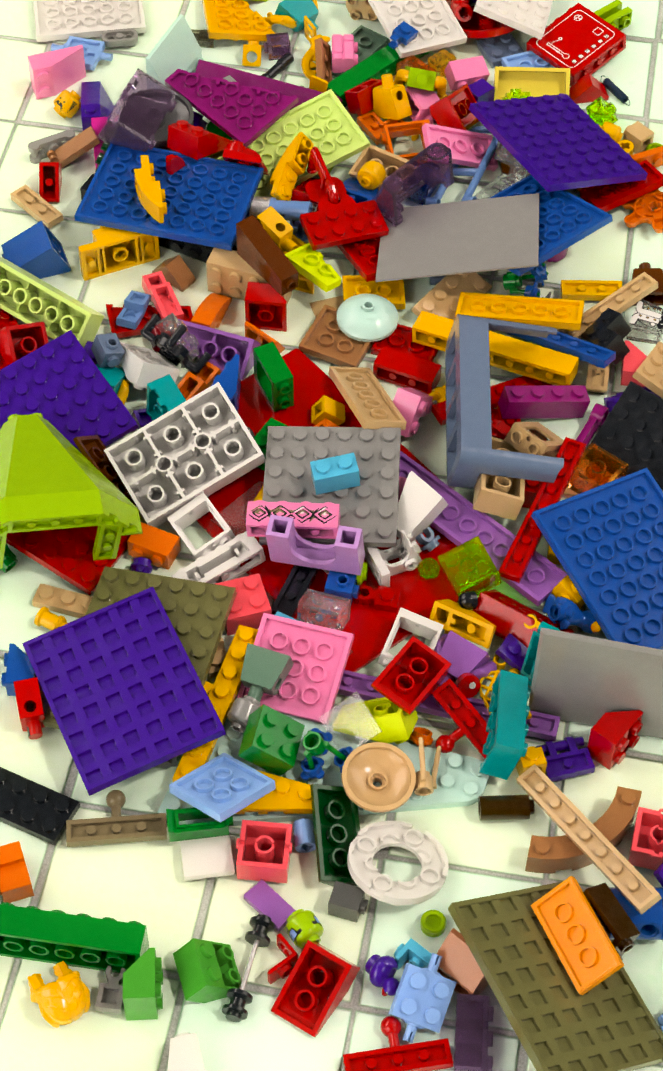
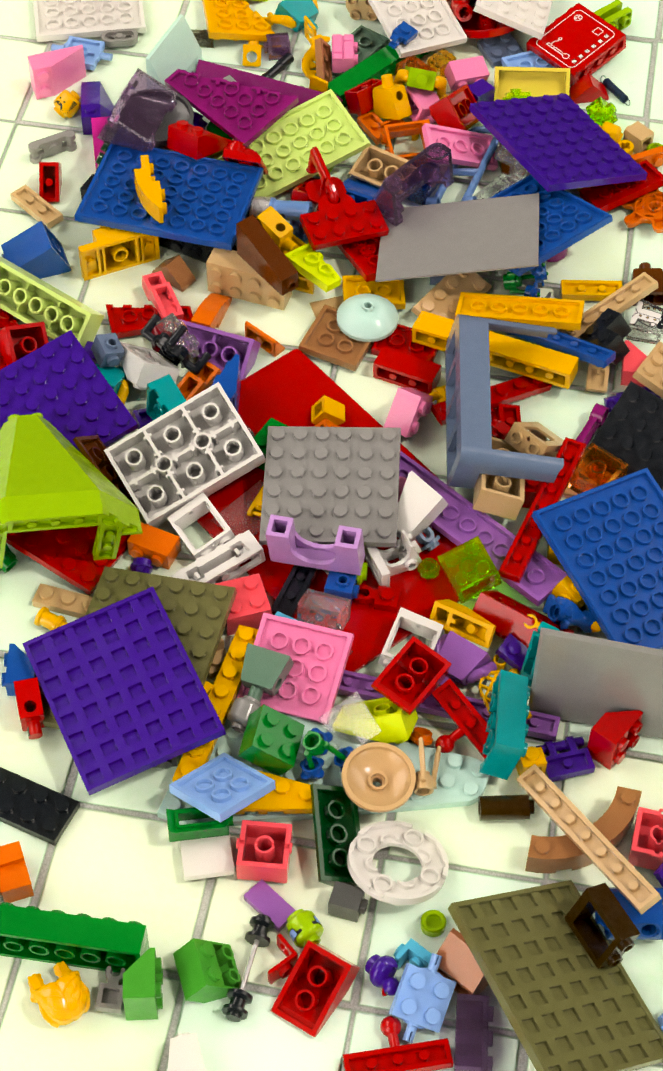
medium nougat hinge [47,126,100,168] -> none
dark tan plate [66,790,167,847] -> none
medium blue slope [116,290,151,330] -> none
red tile [166,154,185,175] -> none
red slope [245,282,287,332] -> none
bright pink brick [246,500,341,539] -> none
green window [253,342,294,412] -> none
yellow slope [269,132,314,201] -> none
light blue piece [292,818,316,853] -> none
medium azure brick [310,453,360,495] -> none
tan plate [328,366,407,430] -> none
yellow head [357,160,386,190] -> none
red tile [455,673,481,698] -> none
black hinge [458,591,478,610] -> none
magenta brick [498,385,590,419] -> none
light orange tile [531,876,625,995] -> none

